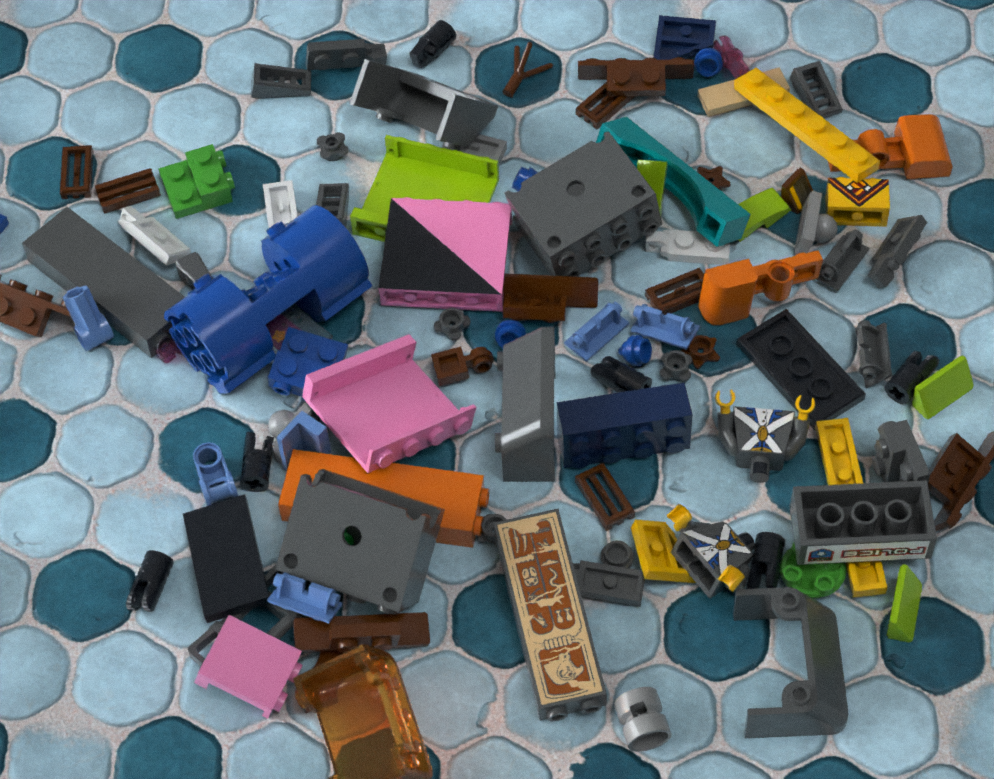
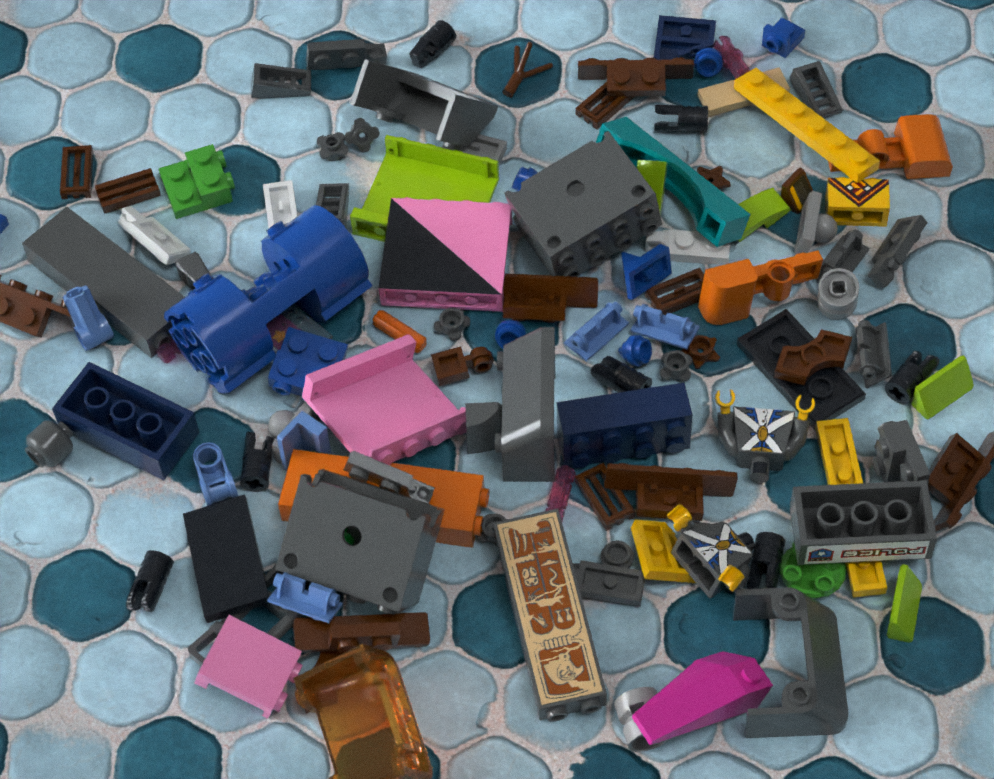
none -> dark grey head [25,420,73,468]
none -> dark blue brick [52,362,200,480]
none -> dark grey hinge [343,451,435,504]
none -> dark grey plate [345,118,380,152]
none -> orange axle [372,310,427,353]
none -> dark grey slope [465,402,502,454]
none -> clear pink axle [545,465,576,522]
none -> reddish brown bracket [604,463,738,521]
none -> blue slope [621,244,672,300]
none -> dark pink wedge [632,651,773,745]
none -> black hinge [654,105,708,132]
none -> blue bracket [762,17,805,58]
none -> reddish brown tile [774,329,852,385]
none -> light grey wheel [817,268,860,320]

